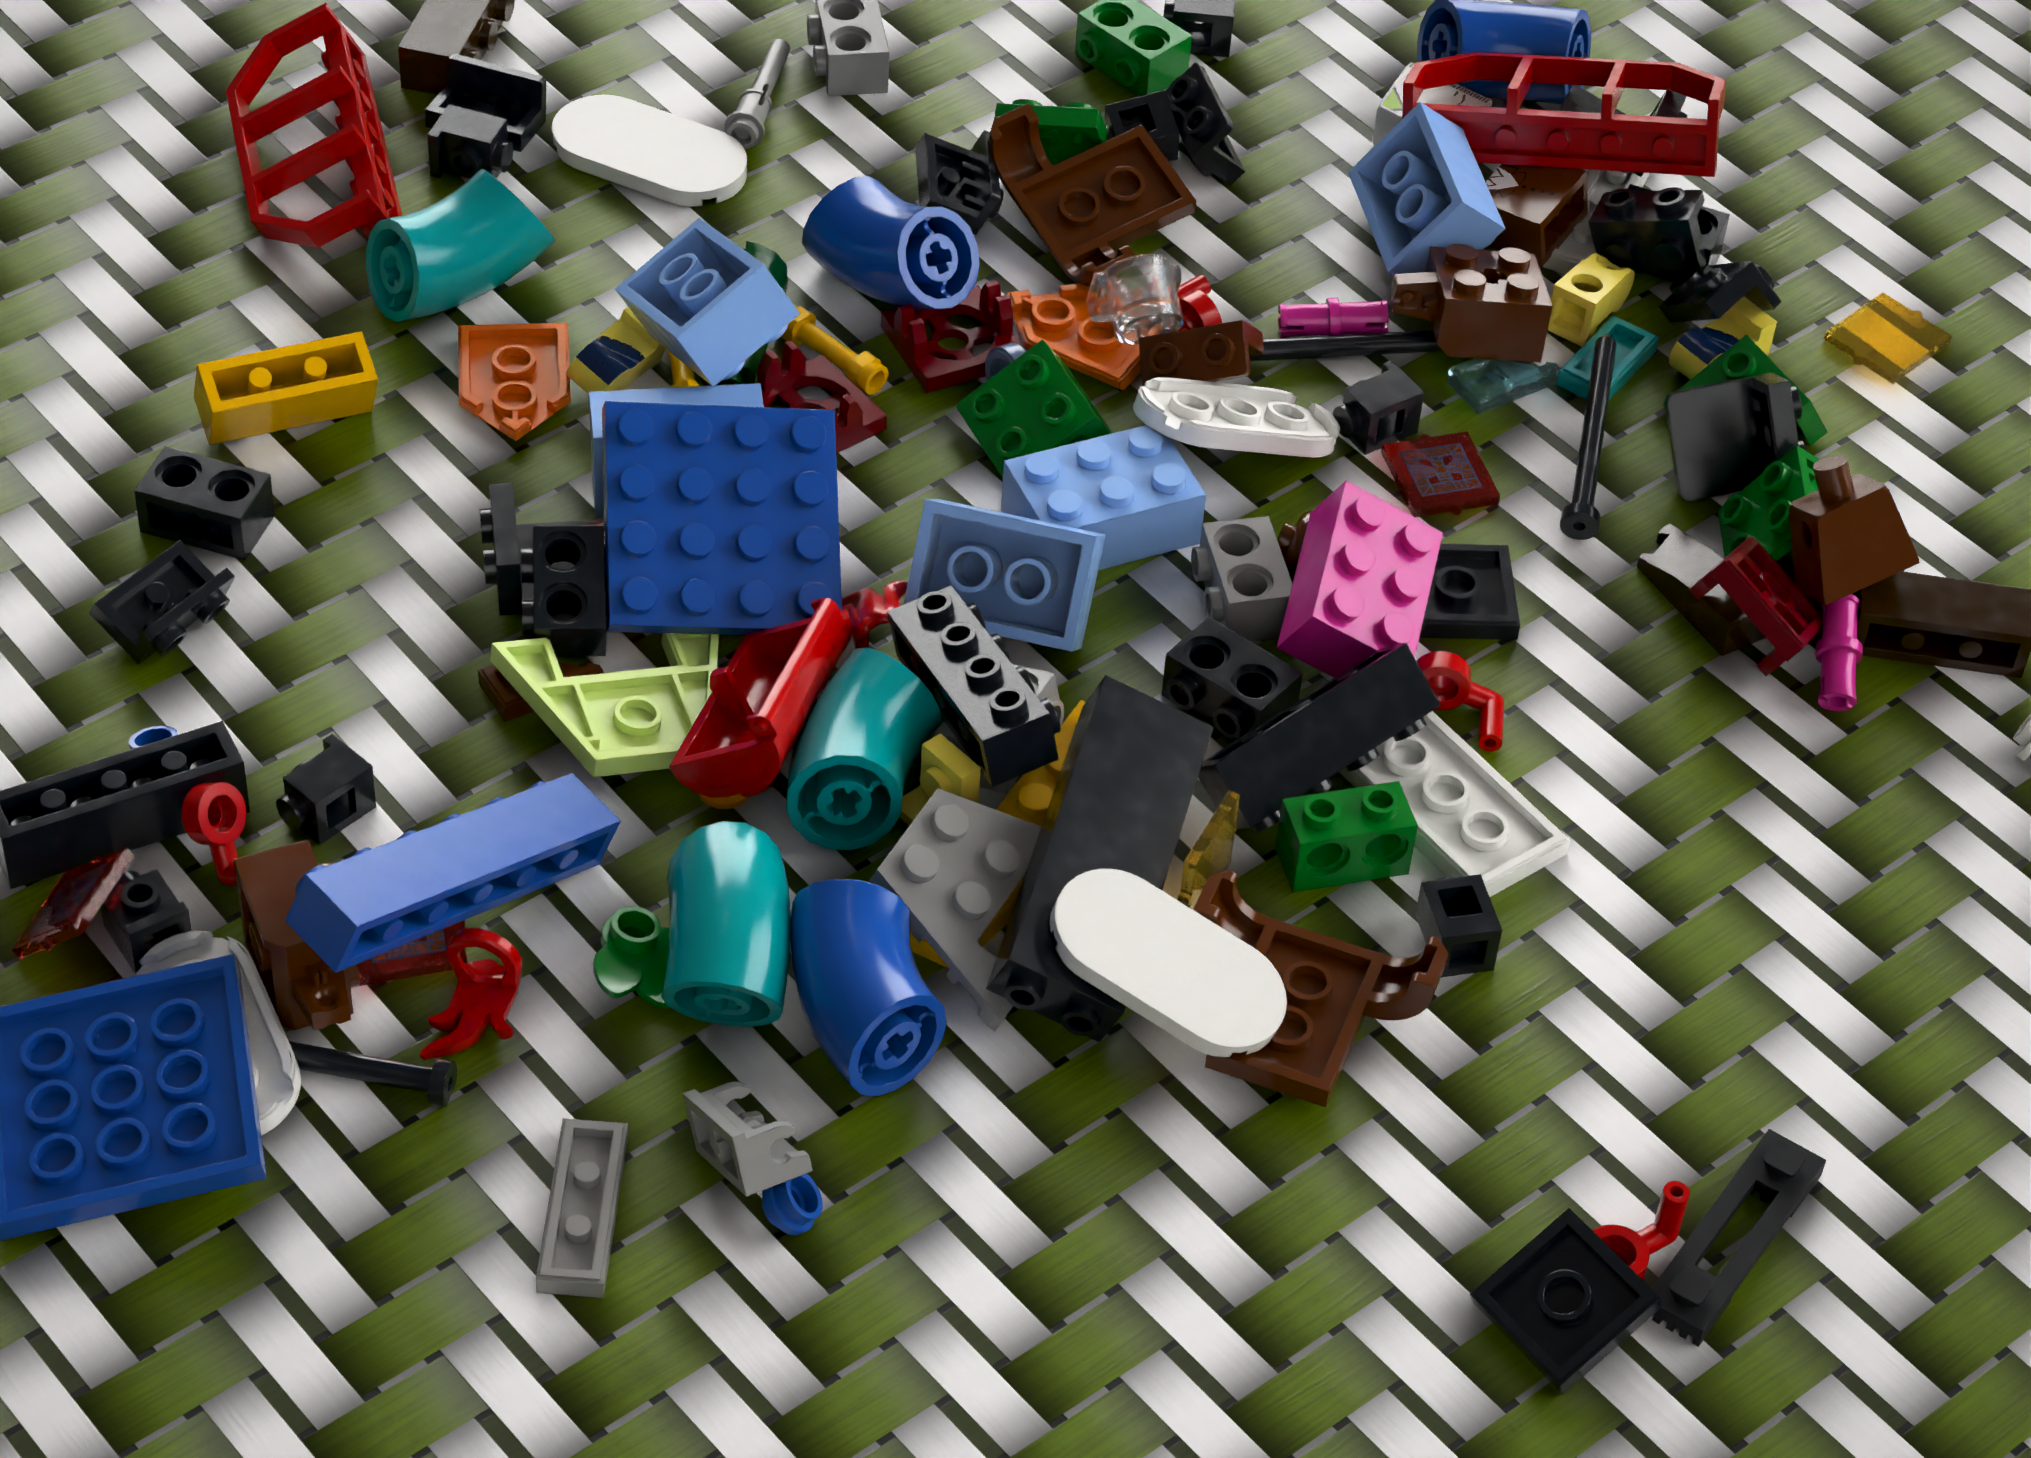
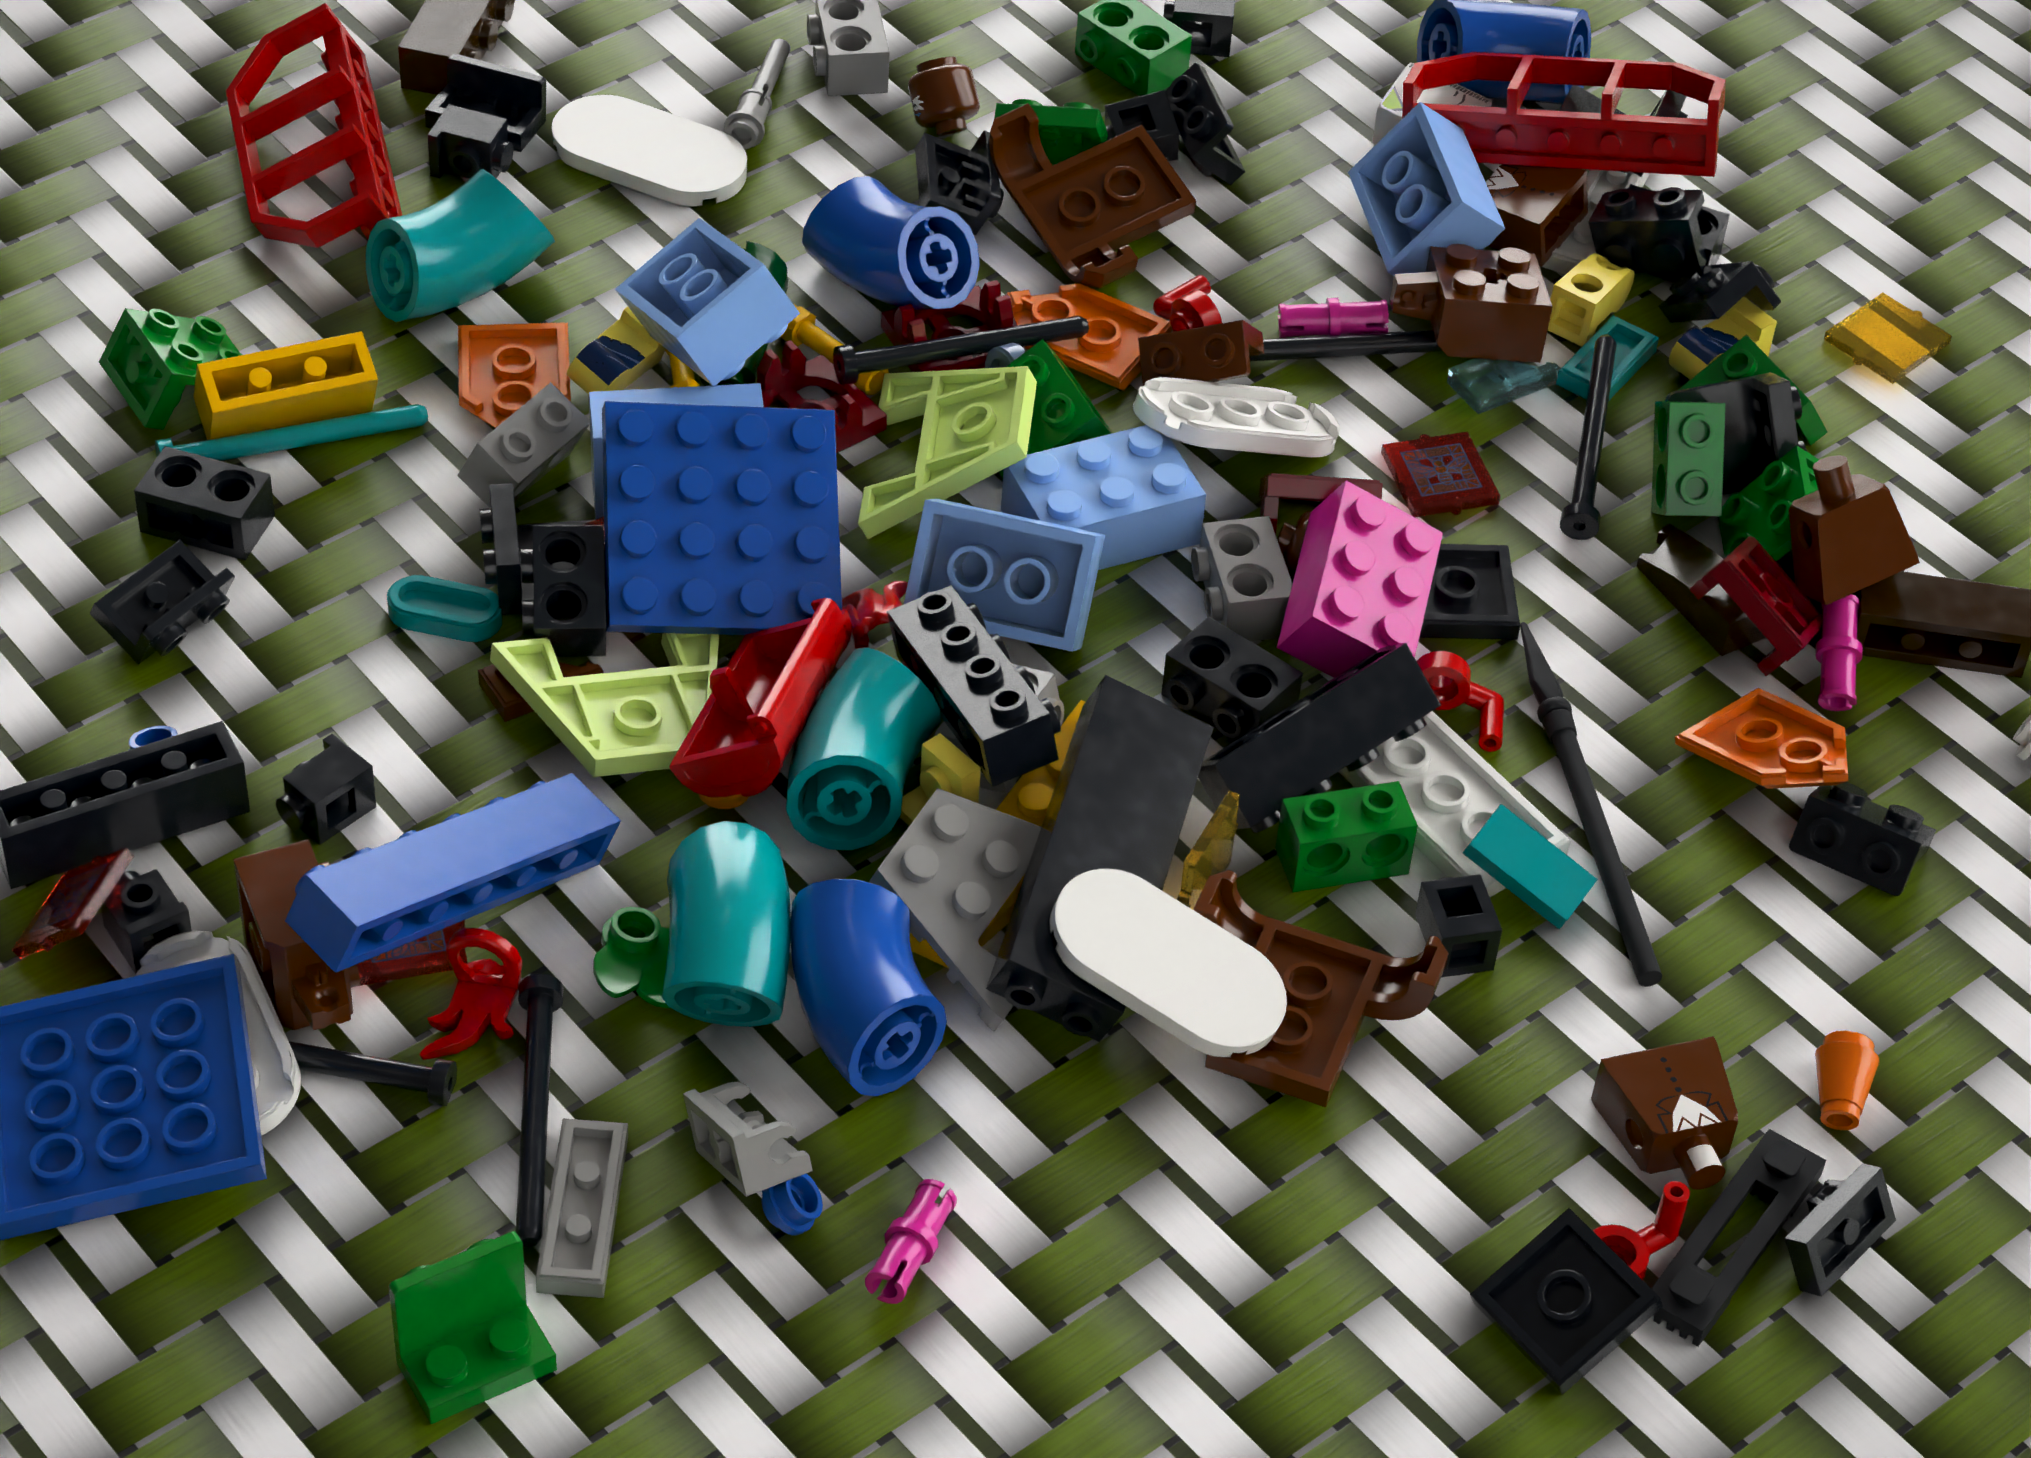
red plate [182,782,246,886] -> none
clear piece [1086,254,1184,344] -> none
black brick [1333,360,1424,455] -> none
none -> green bracket [99,308,243,430]
none -> teal bar [155,404,428,461]
none -> teal tile [387,575,503,642]
none -> green bracket [389,1231,557,1424]
none -> light grey brick [457,383,590,508]
none -> black bar [516,974,564,1248]
none -> black bar [833,316,1089,385]
none -> yellowish green wing [858,366,1037,539]
none -> dark pink pin [865,1179,957,1304]
none -> reddish brown head [908,56,980,136]
none -> dark red piece [1259,473,1383,535]
none -> teal tile [1462,804,1598,929]
none -> black piece [1520,622,1662,987]
none -> reddish brown torso [1591,1036,1738,1190]
none -> green brick [1651,401,1726,516]
none -> orange tile [1675,688,1848,789]
none -> black hinge [1785,1163,1896,1297]
none -> black bracket [1789,782,1936,896]
none -> orange cone [1815,1031,1879,1130]

